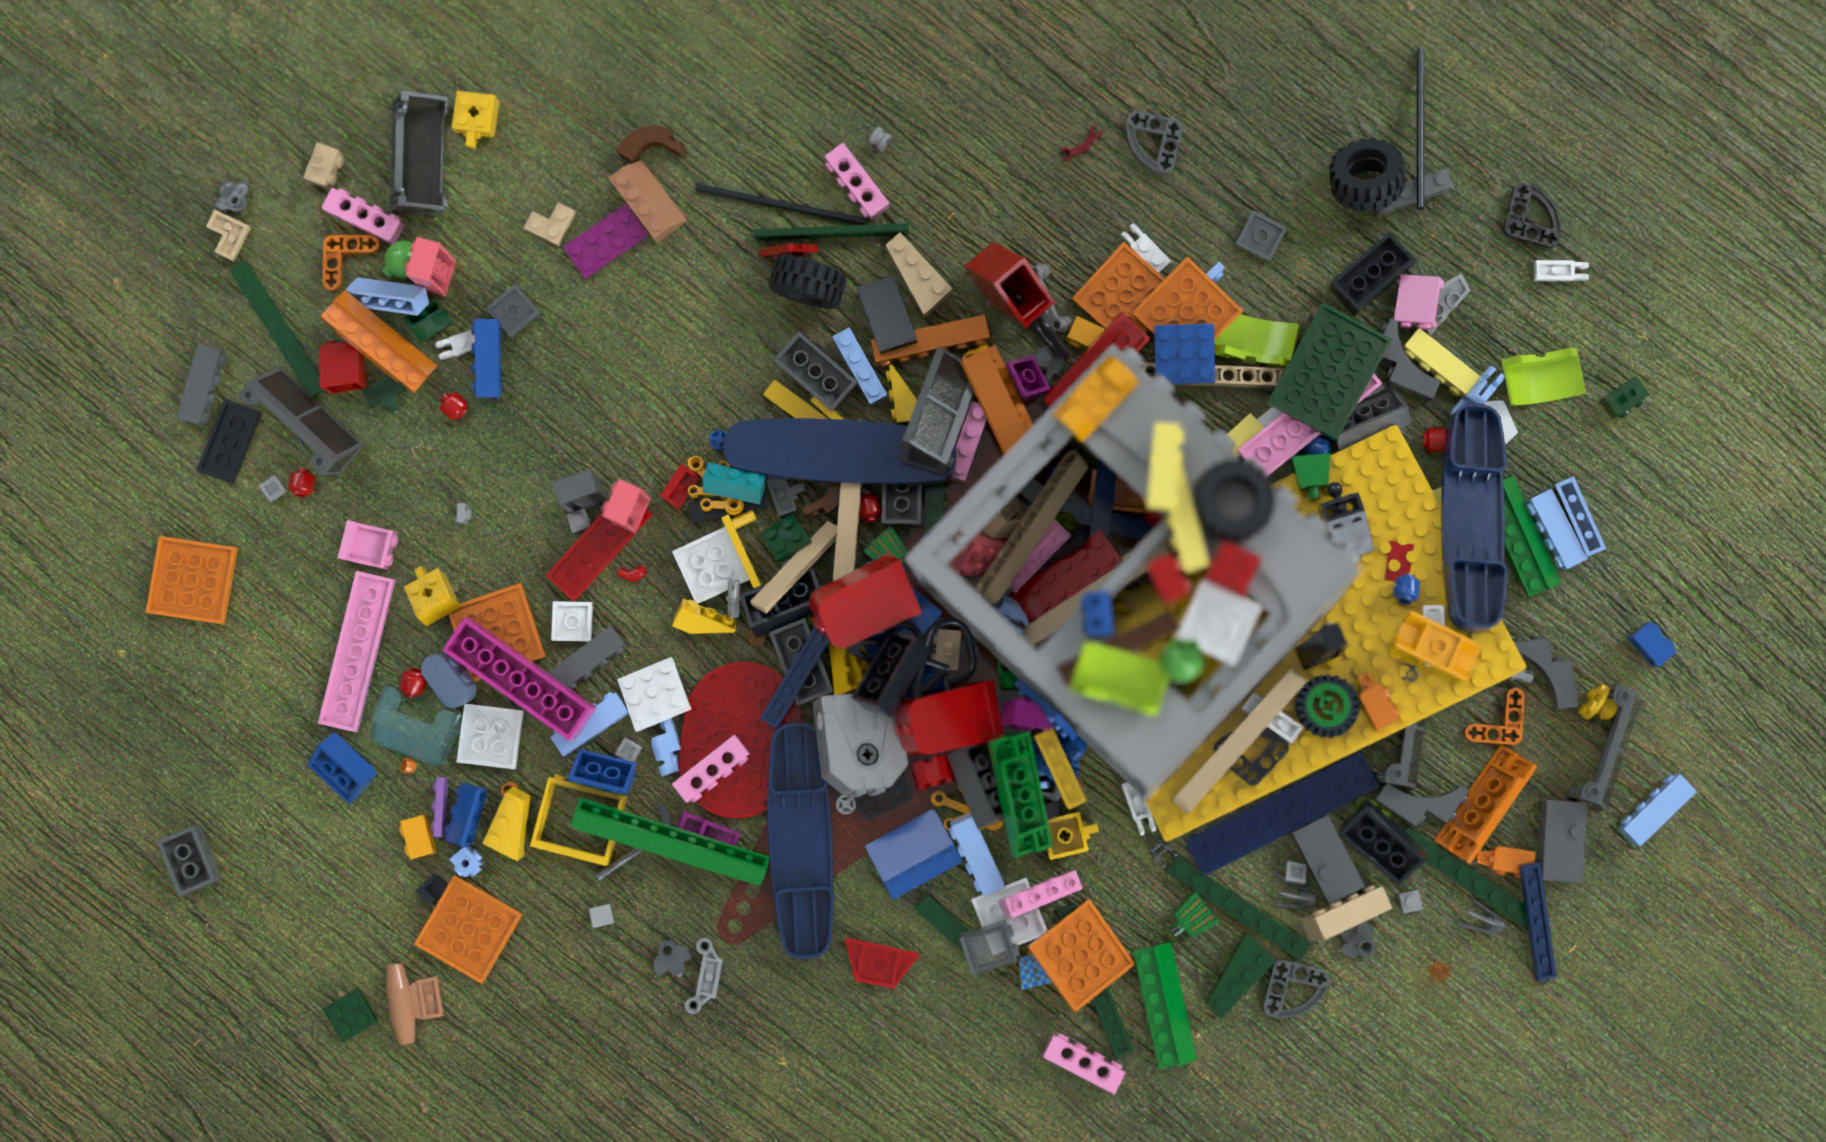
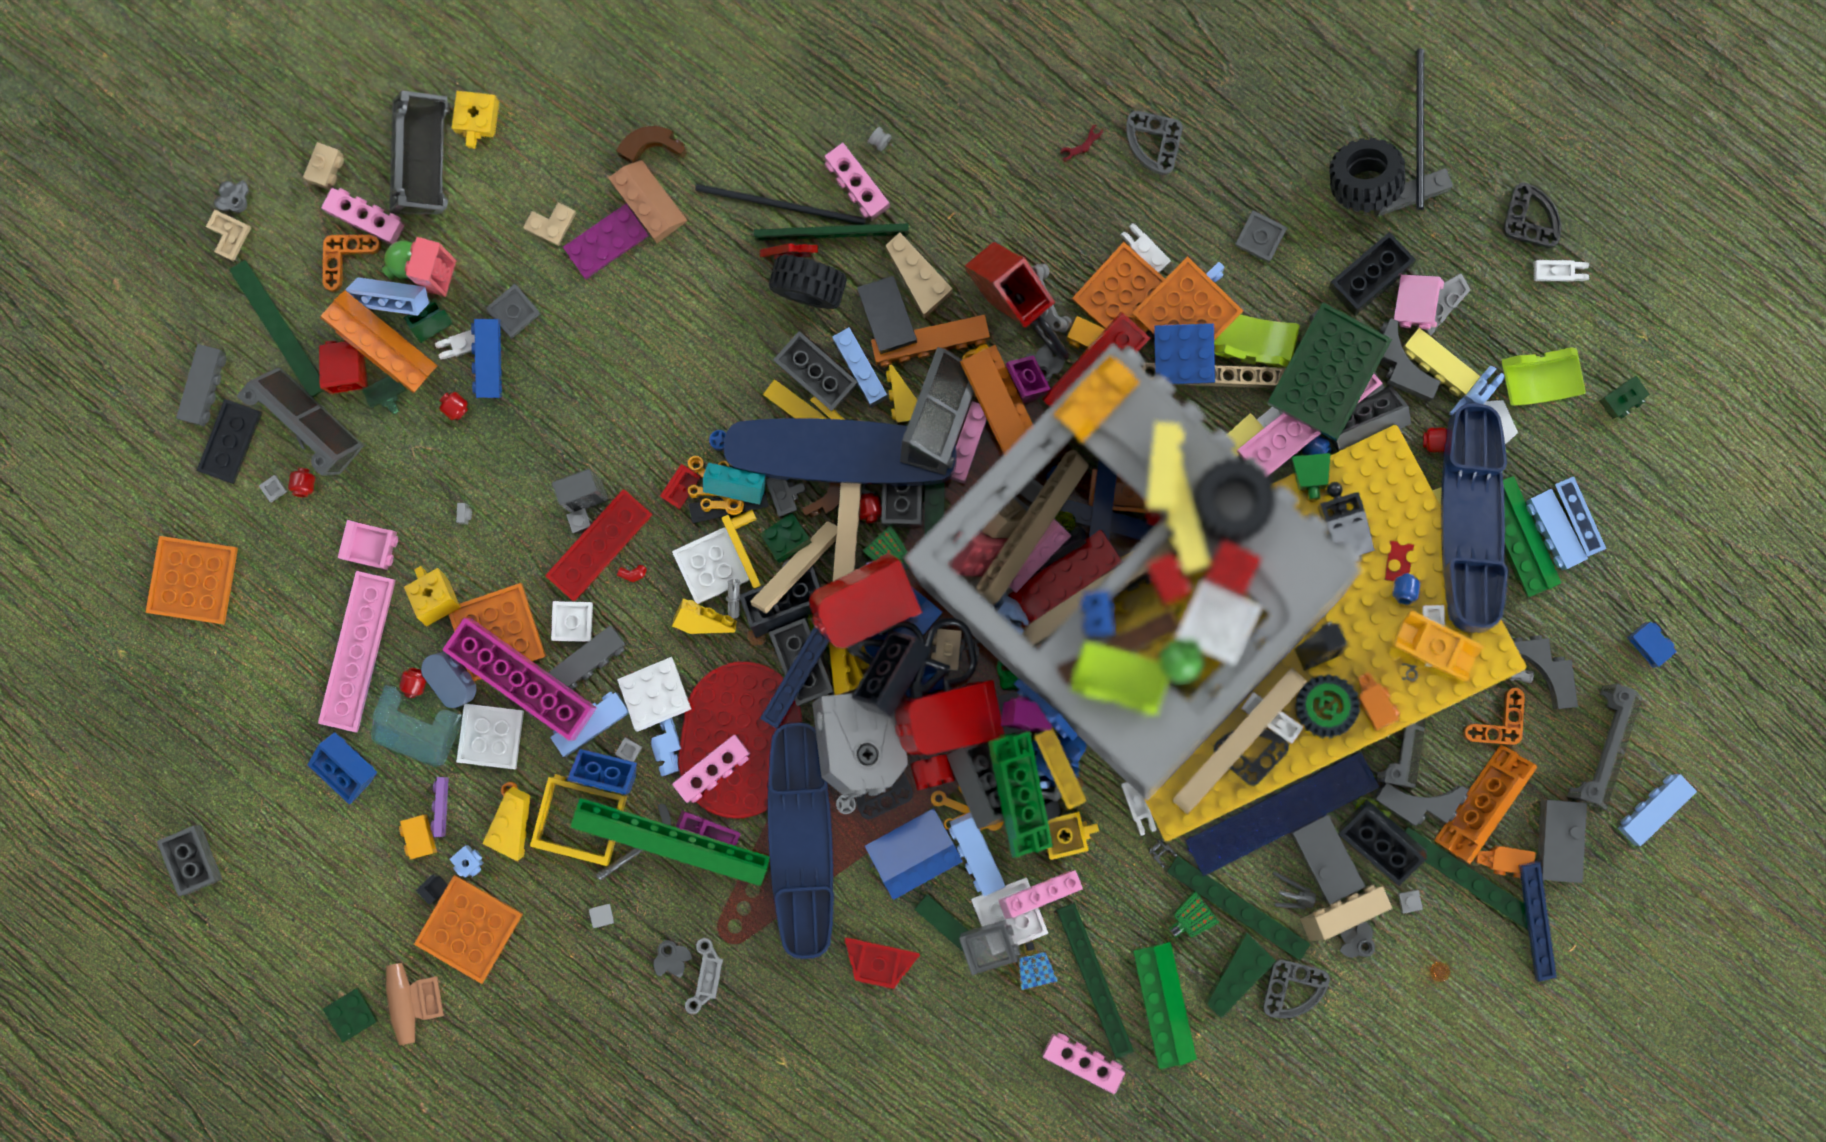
orange hinge [401,757,417,774] -> none
blue slope [444,782,489,847] -> none
coral brick [602,479,651,533] -> none
orange plate [1027,899,1135,1012] -> none
light grey plate [1284,861,1307,885] -> none
dark grey plant [1456,898,1505,935] -> none
yellow plate [1578,684,1617,720] -> none

